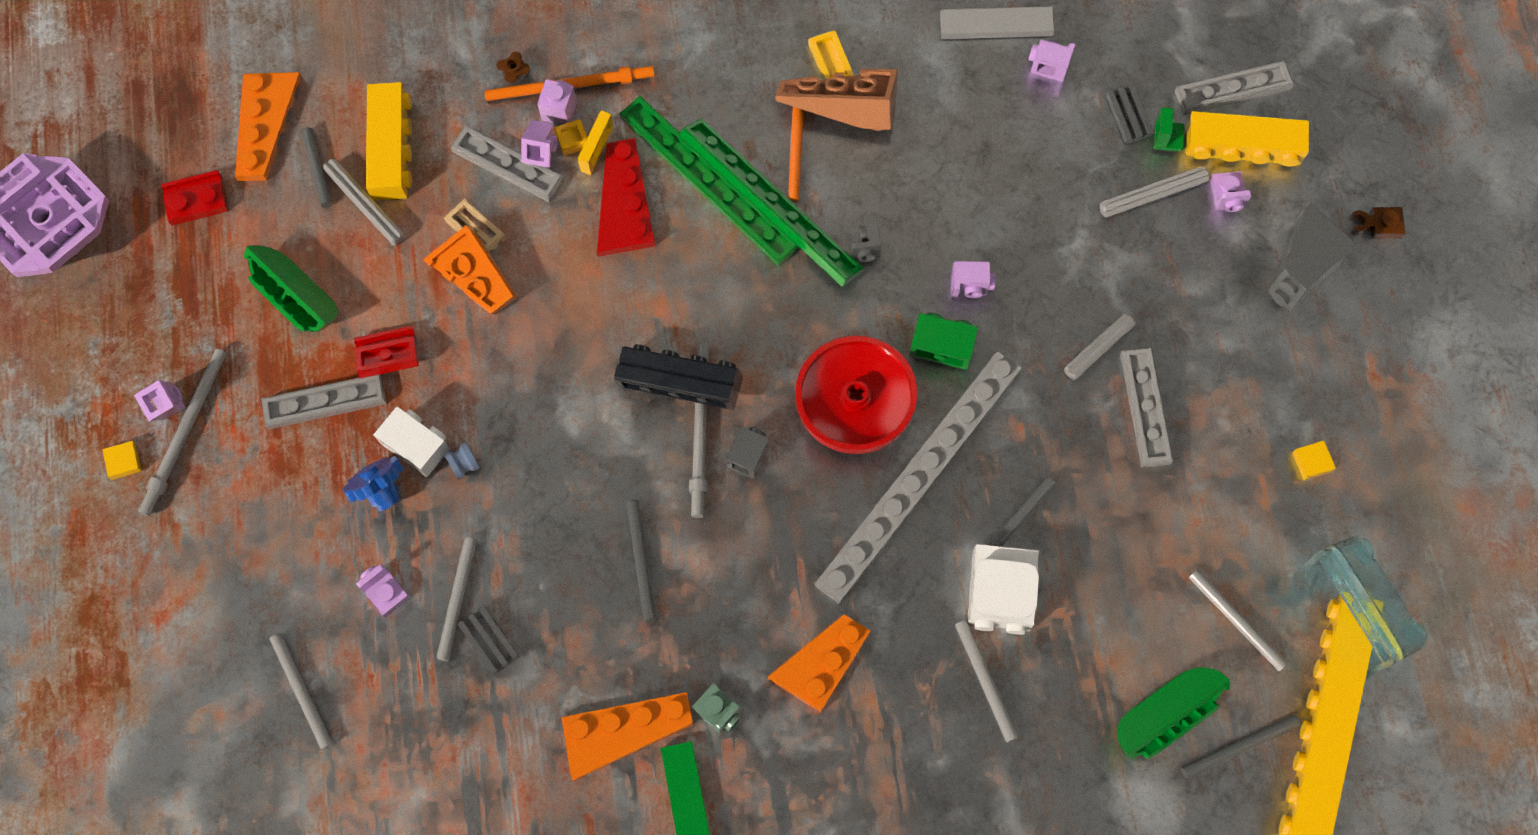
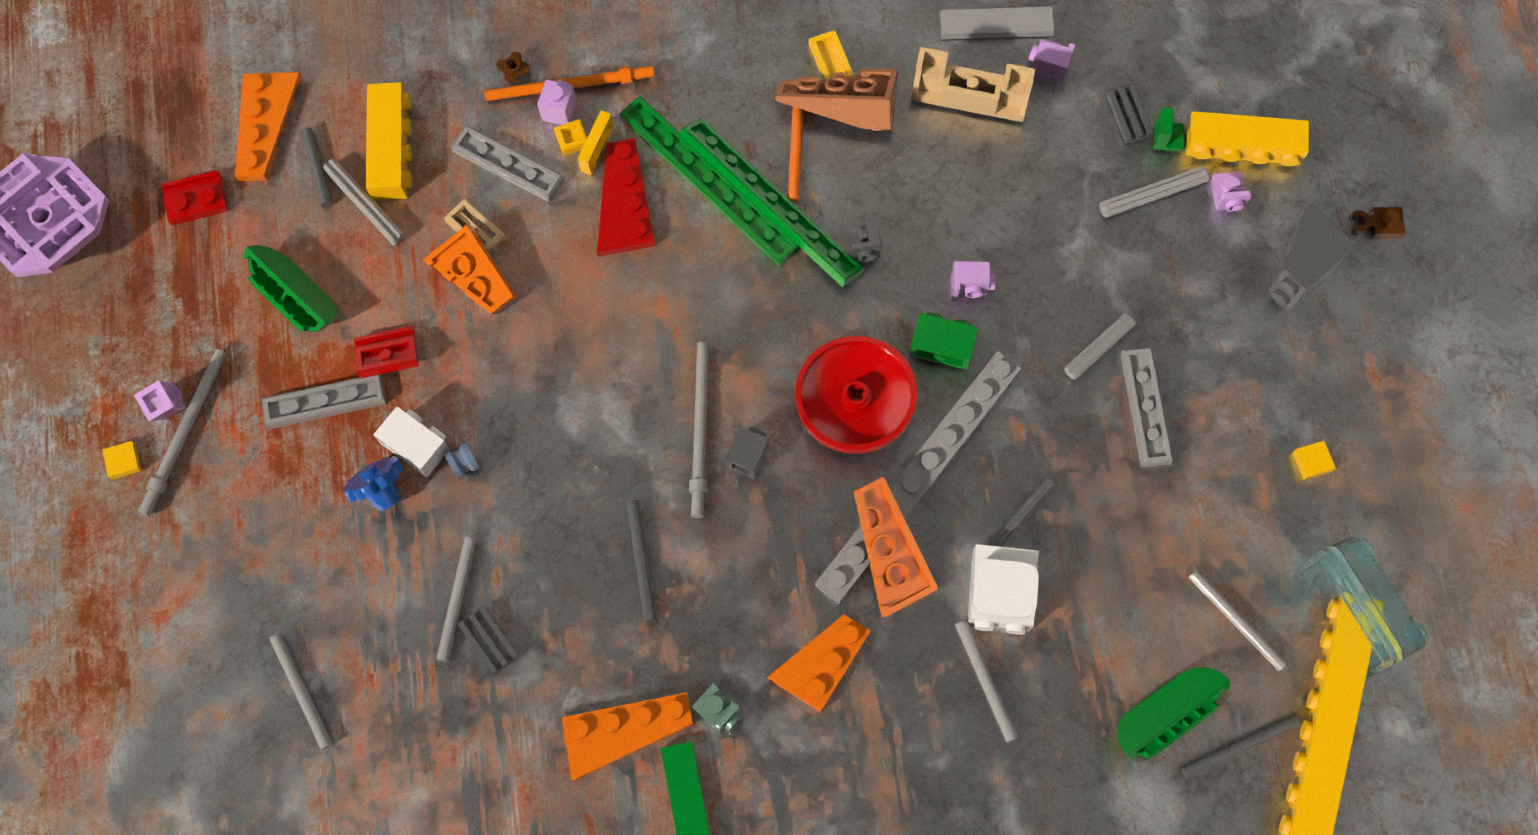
lavender bracket [356,564,410,618] -> none
lavender brick [521,120,558,168] -> none
black brick [614,344,743,410] -> none
light grey tile [1175,60,1294,116] -> none
none -> orange wing [854,476,938,617]
none -> tan bracket [911,47,1036,122]

